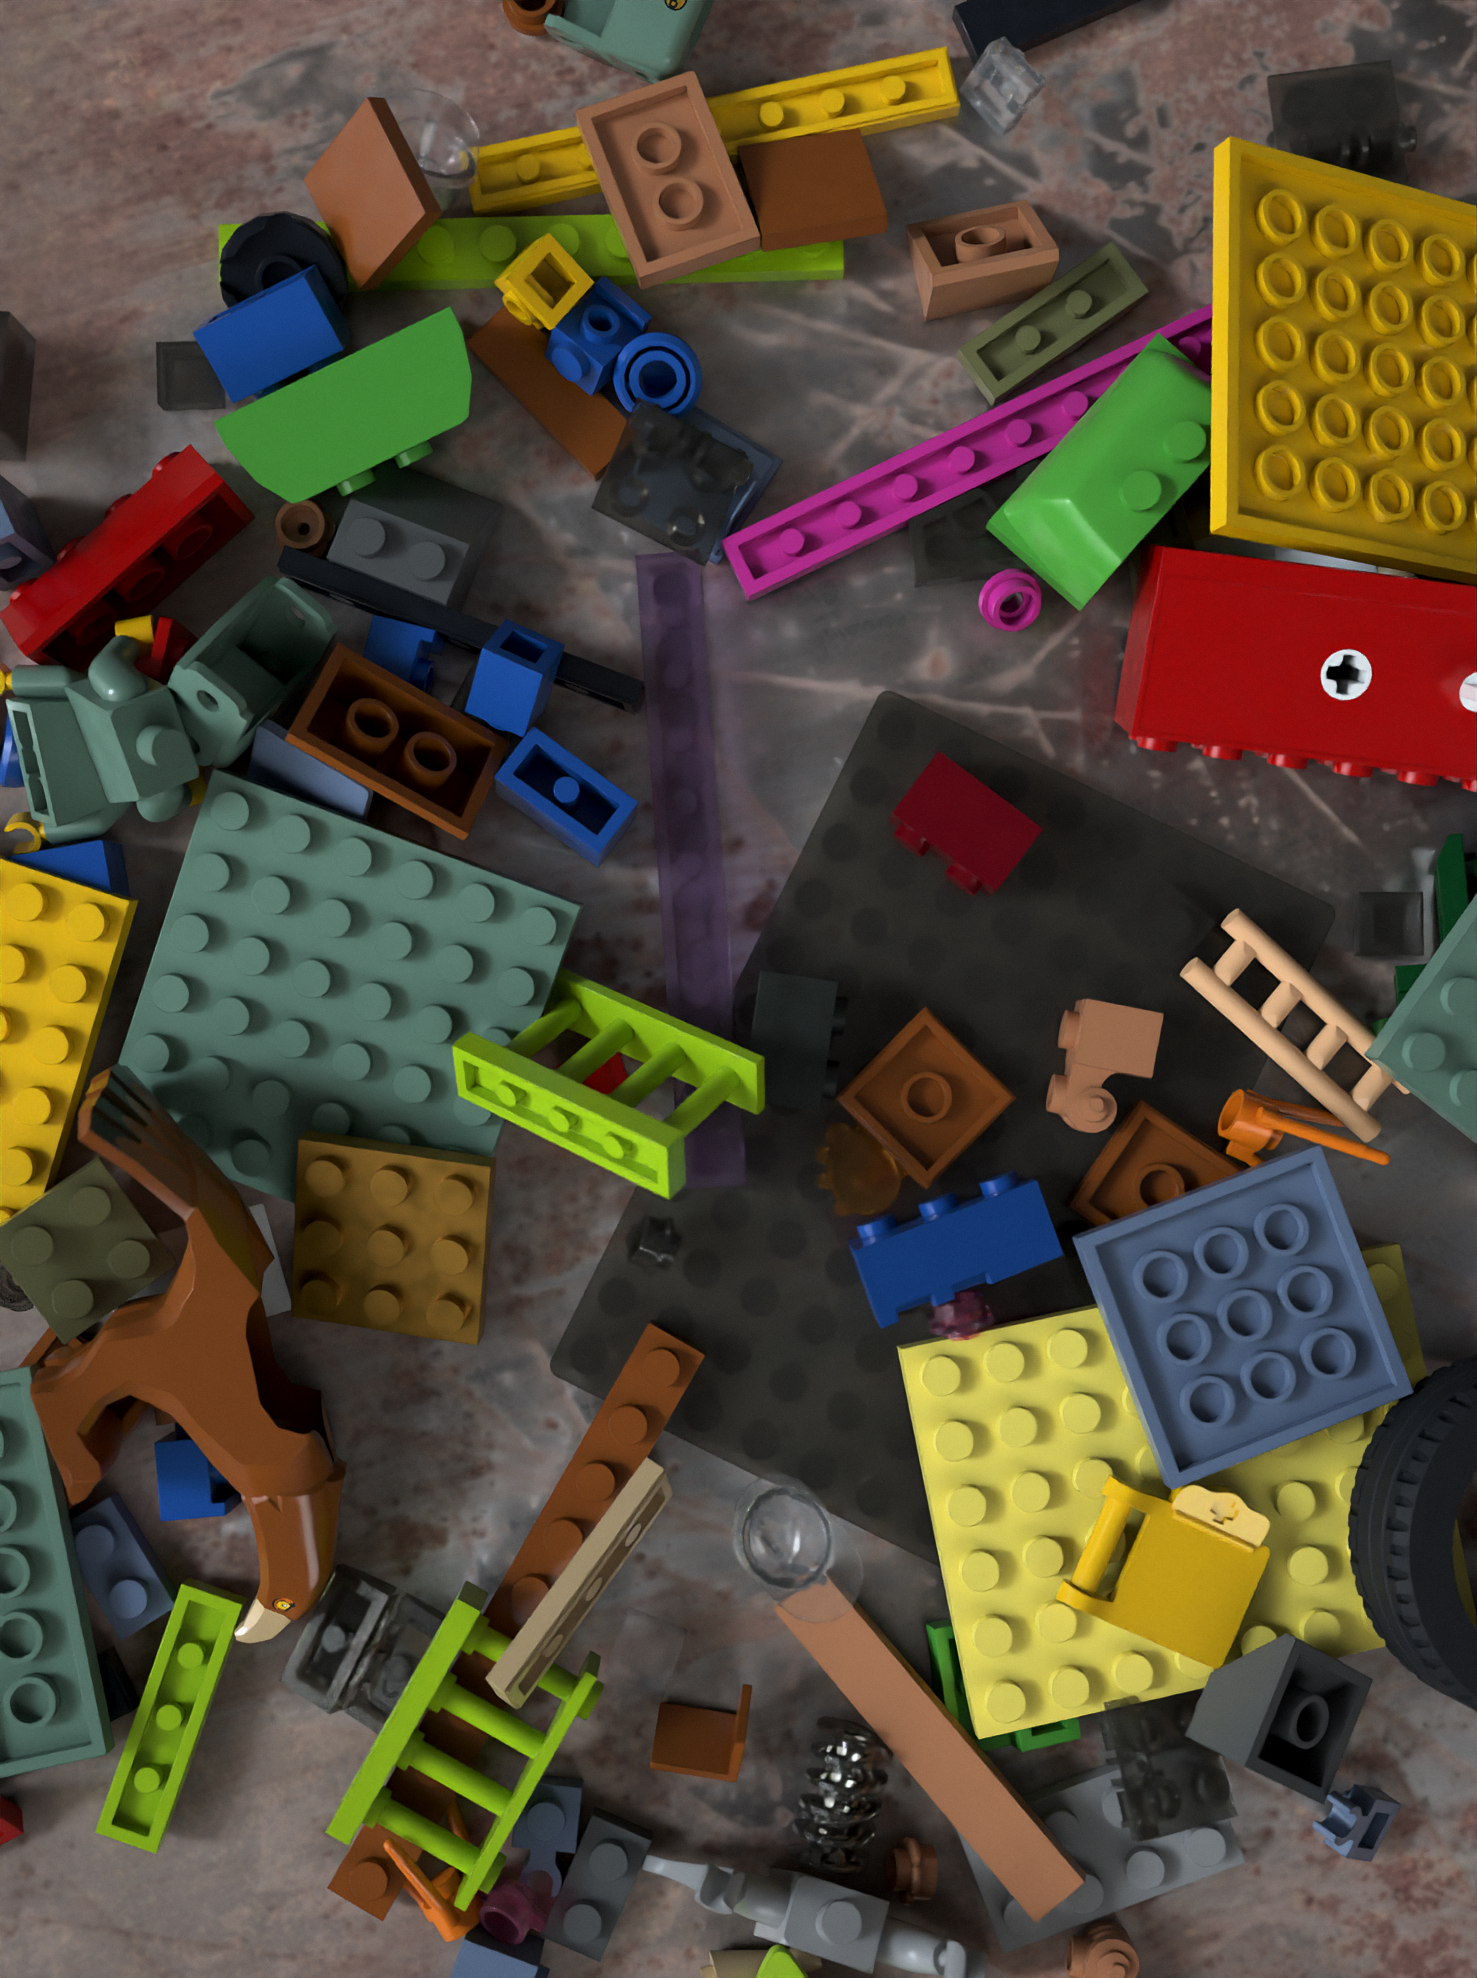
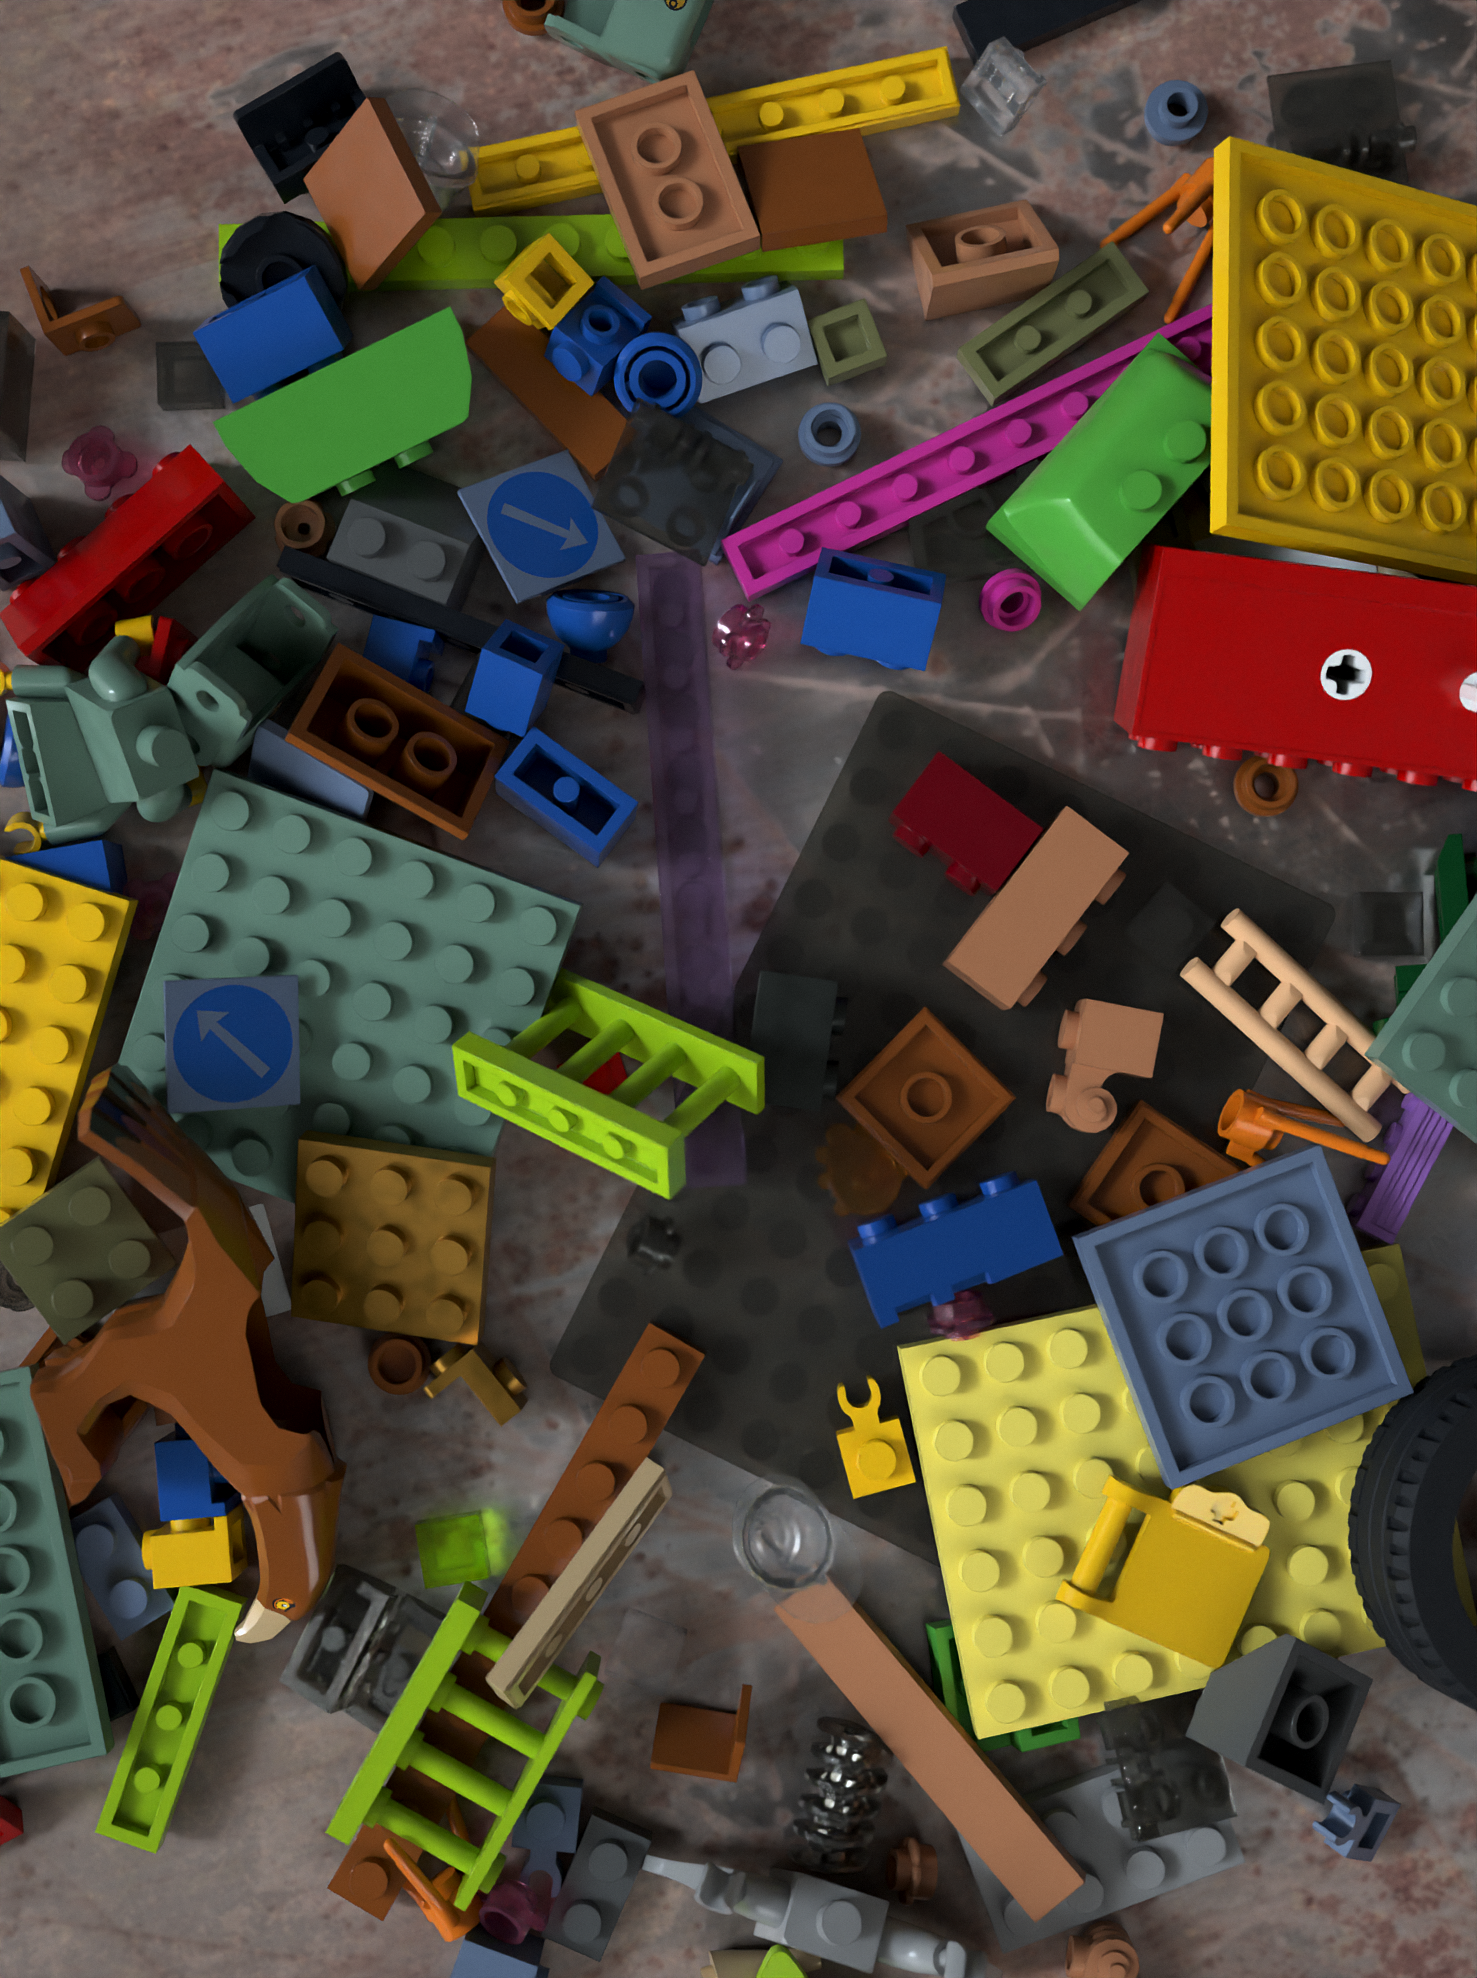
none -> dark orange bracket [20,266,141,356]
none -> clear pink plate [61,426,138,501]
none -> clear pink plate [123,872,179,941]
none -> yellow brick [142,1503,248,1589]
none -> piece [163,975,300,1114]
none -> black bracket [233,52,366,204]
none -> dark orange plate [368,1332,433,1395]
none -> clear neon green tile [415,1510,491,1589]
none -> pearl gold bracket [423,1341,528,1427]
none -> piece [457,450,626,604]
none -> blue brick [546,589,635,663]
none -> sand blue bracket [670,275,818,404]
none -> clear pink plate [712,604,771,670]
none -> sand blue plate [798,402,861,467]
none -> blue brick [800,547,947,671]
none -> olive plate [807,298,887,386]
none -> yellow plate [835,1375,916,1499]
none -> nougat brick [942,806,1129,1011]
none -> orange plant [1100,157,1214,324]
none -> sand blue plate [1144,80,1208,146]
none -> dark orange plate [1233,755,1299,817]
none -> medium lavender piece [1346,1092,1454,1245]

